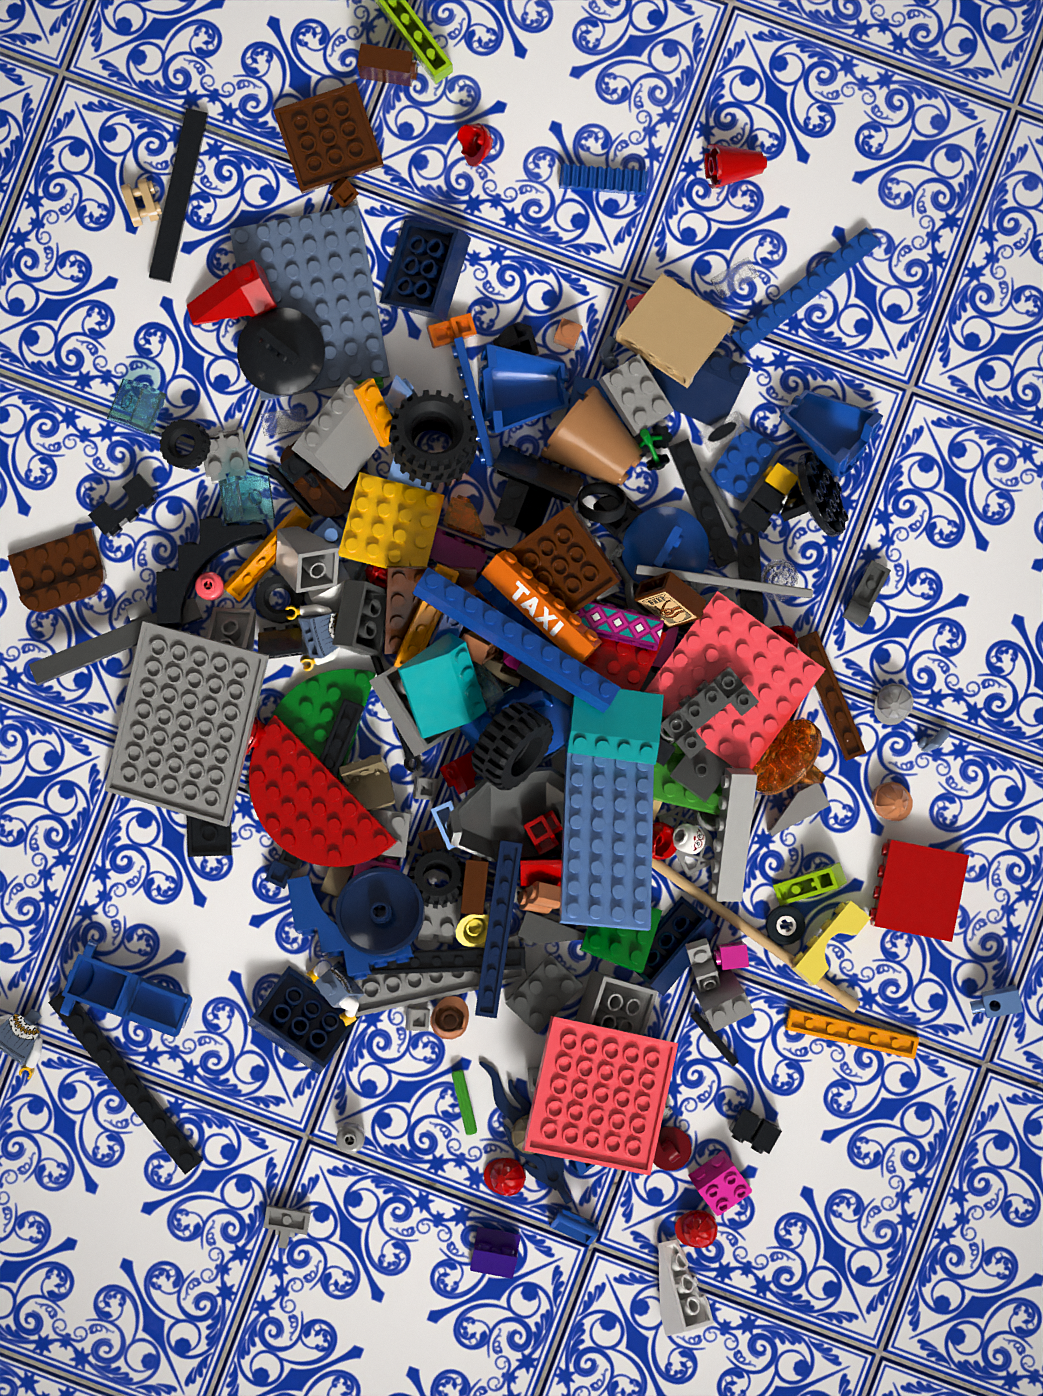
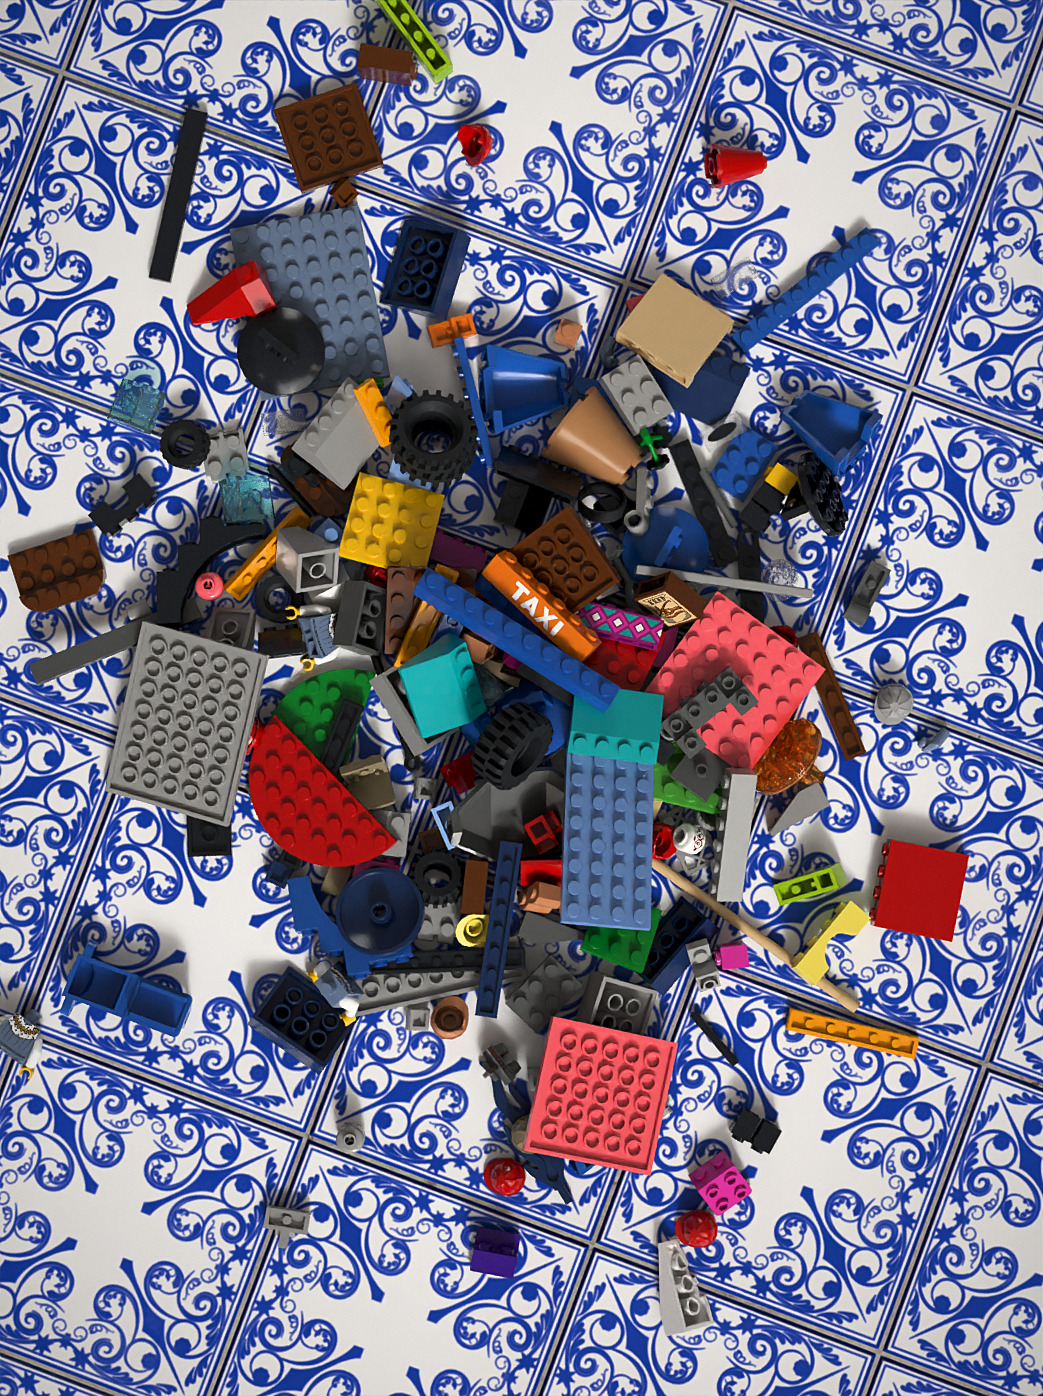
black plate [48,990,204,1175] -> none
tan brick [121,178,162,227] -> none
clear orange slope [443,495,487,541] -> none
bright green axle [452,1070,477,1135] -> none
black slope [493,322,539,356] -> none
blue tile [549,1205,599,1246] -> none
blue gear [559,163,648,196] -> none
dark red tile [653,1126,692,1171] -> none
light grey slope [691,969,754,1032] -> none
black bush [766,905,806,945] -> none
nougat piece [871,781,913,821] -> none
medium blue torso [970,984,1023,1018] -> none
none -> dark grey hips [482,1043,521,1085]
none -> light grey plate [624,468,654,537]

